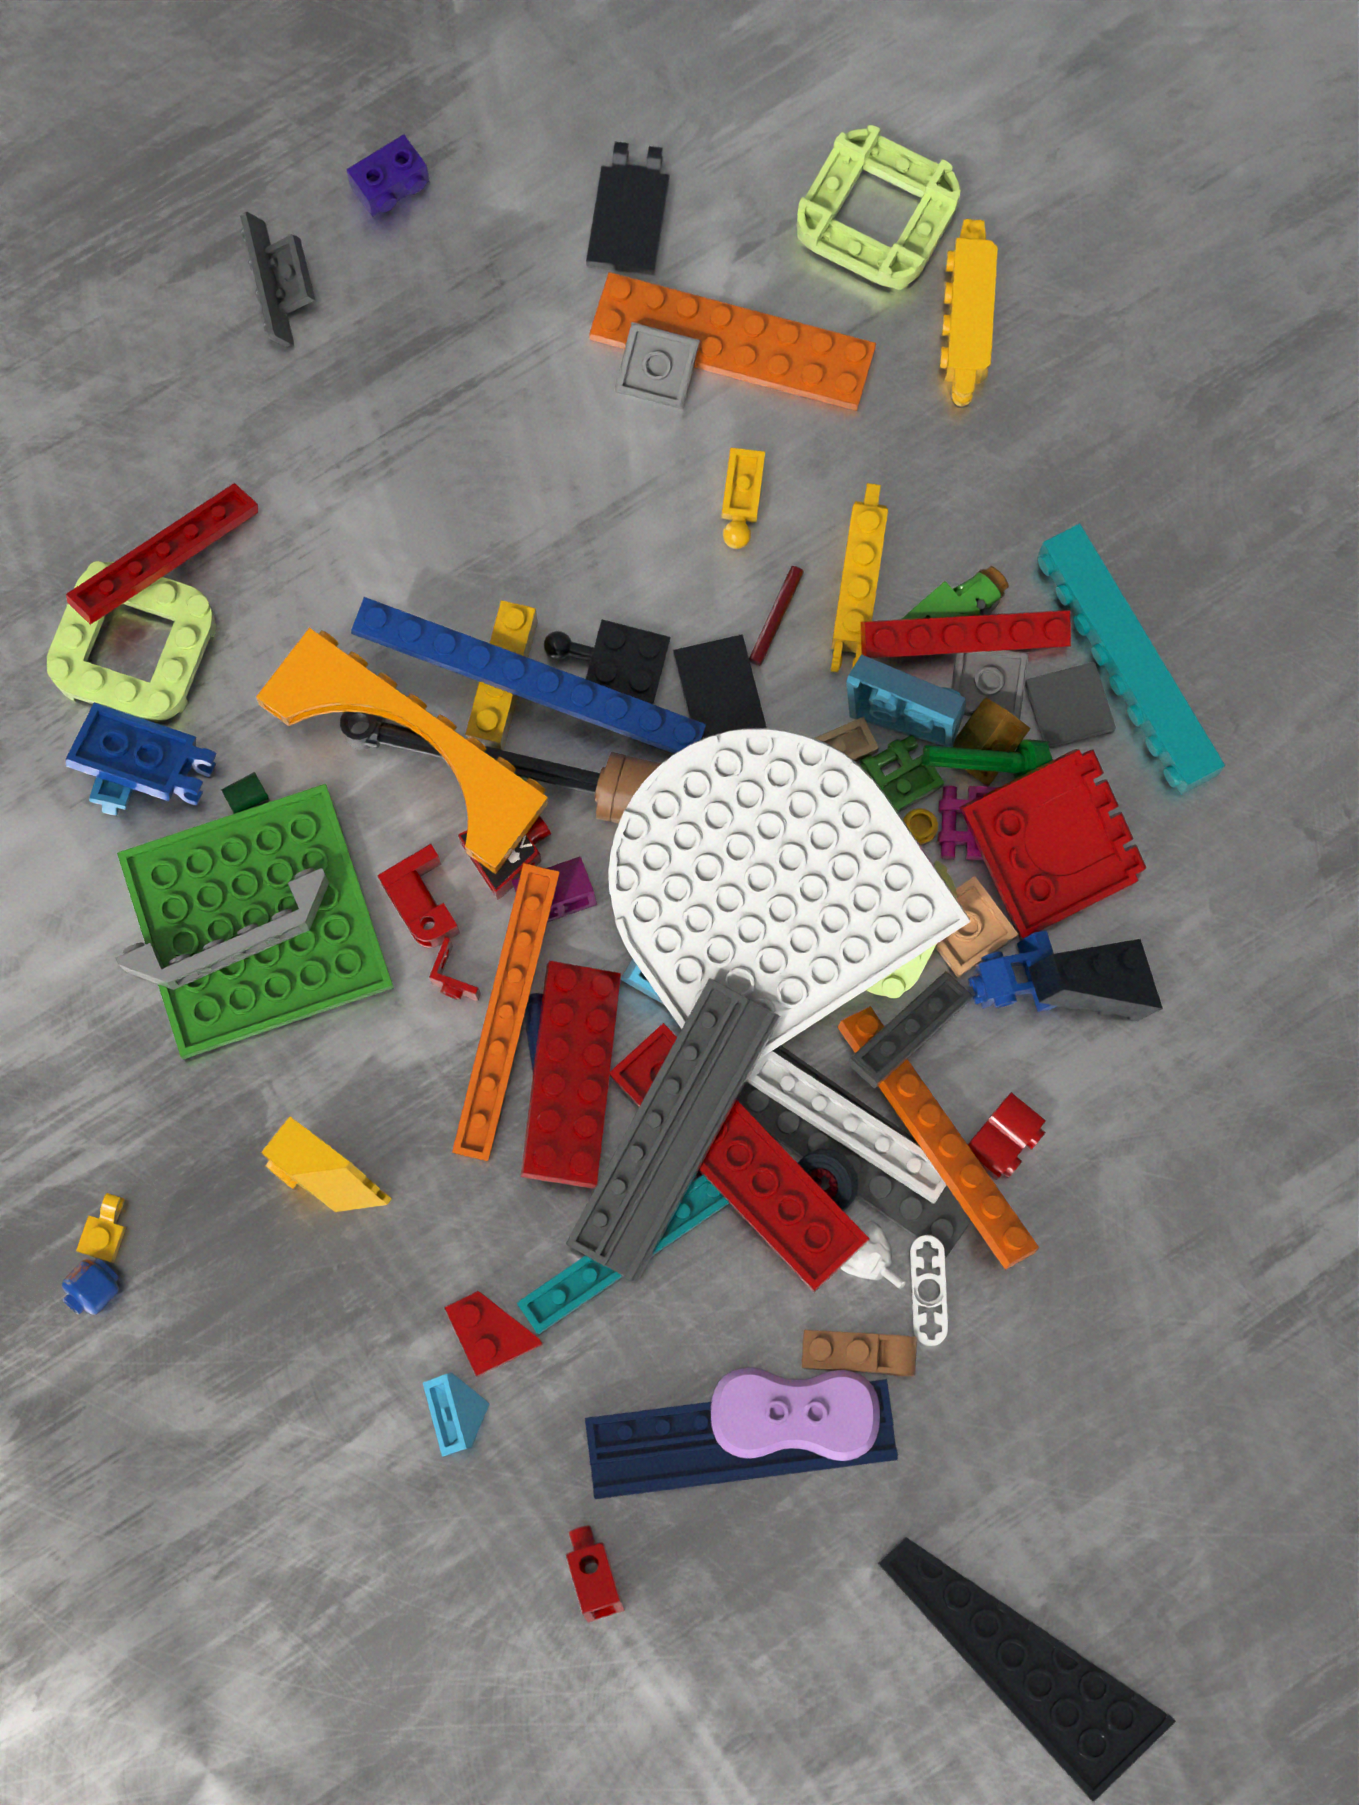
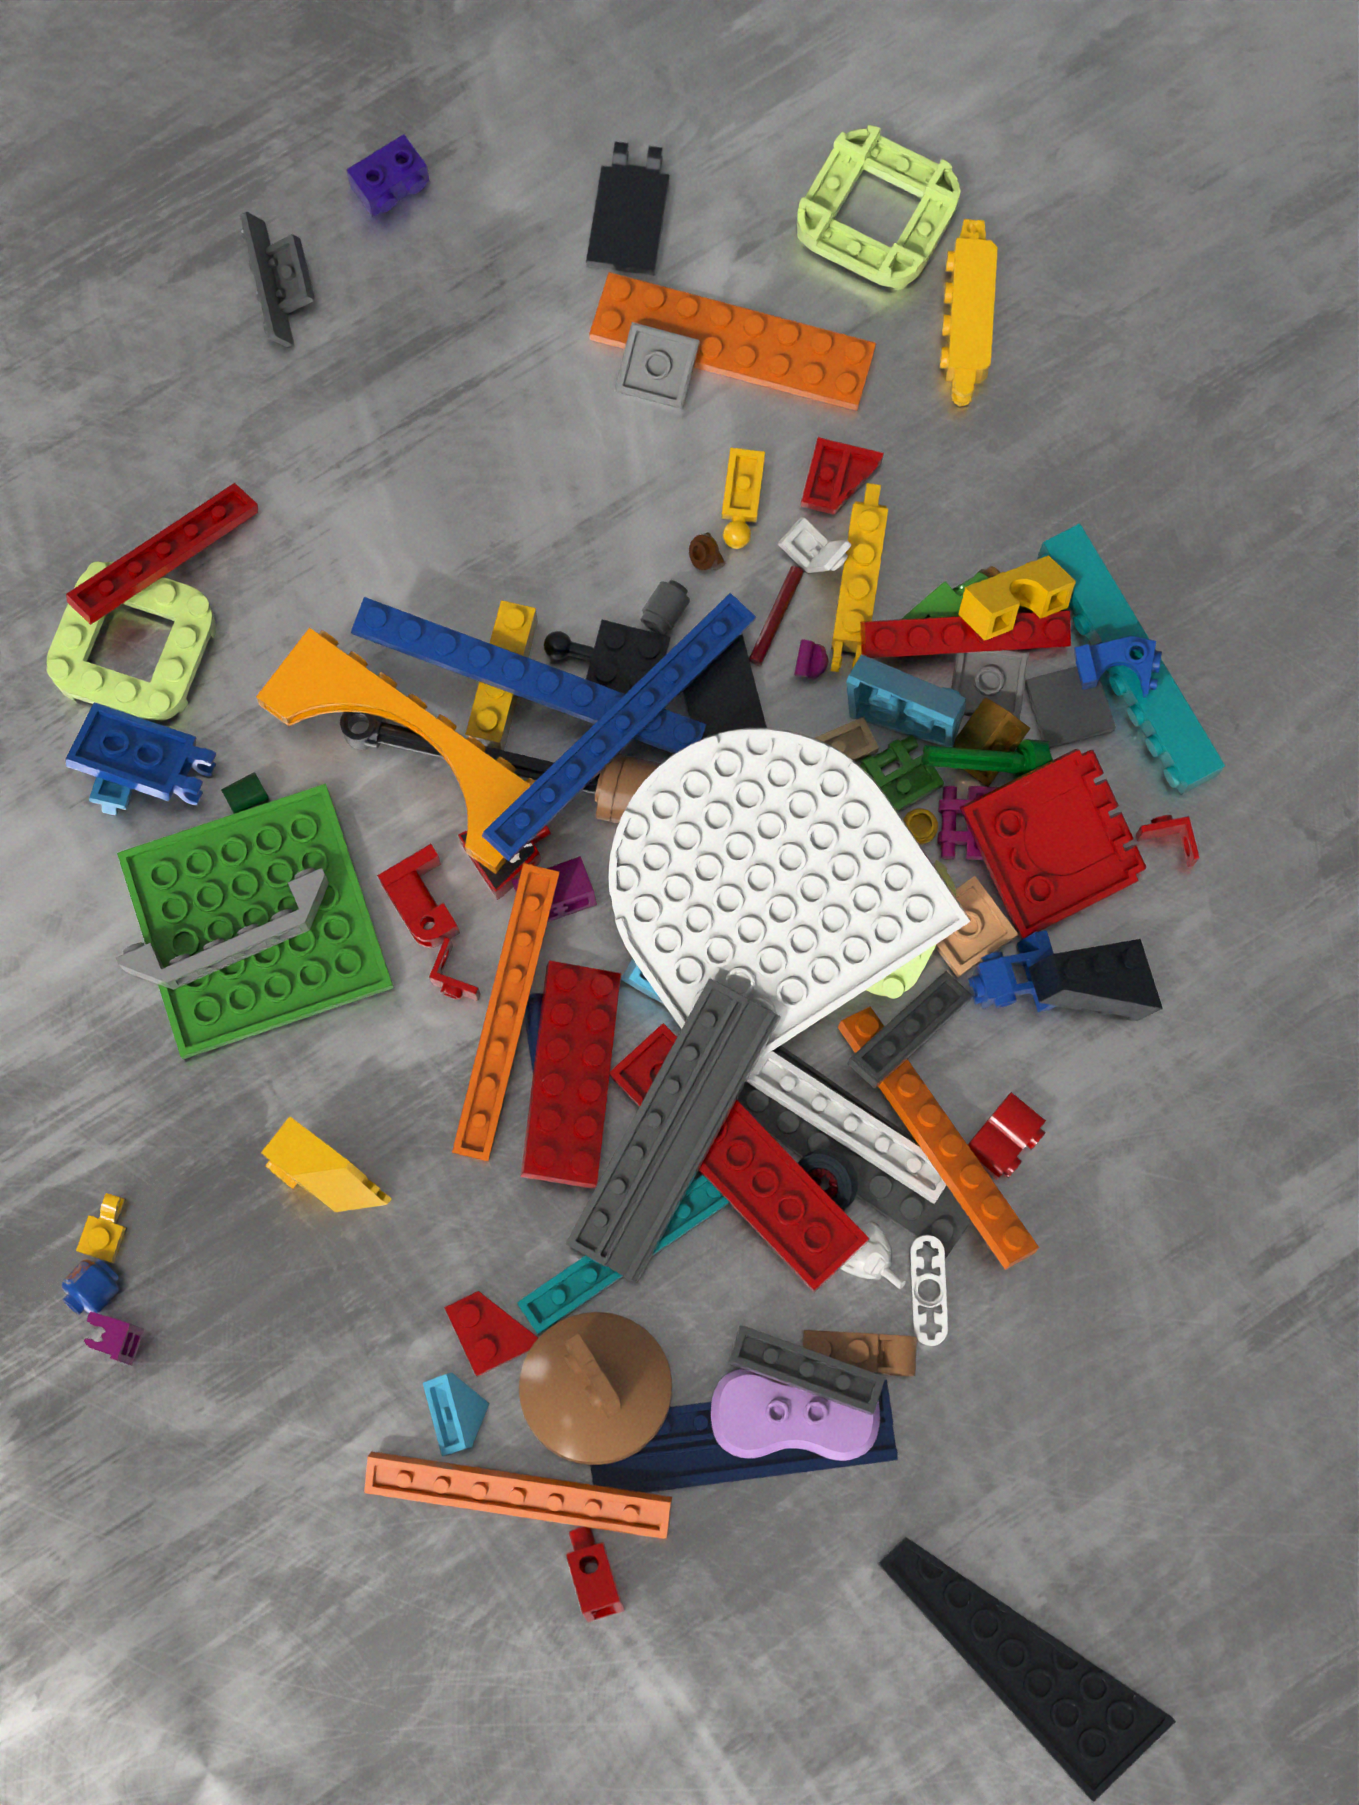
none -> magenta hinge [84,1311,144,1365]
none -> orange plate [364,1451,672,1539]
none -> blue plate [482,593,756,861]
none -> medium nougat bracket [519,1312,672,1465]
none -> dark grey brick [640,580,690,635]
none -> reddish brown plate [689,533,726,570]
none -> dark grey piece [727,1325,885,1415]
none -> white bracket [777,517,852,573]
none -> magenta plate [794,640,828,680]
none -> red wing [800,437,884,515]
none -> yellow arch [958,555,1076,641]
none -> blue tile [1074,636,1162,698]
none -> red bracket [1136,815,1199,867]

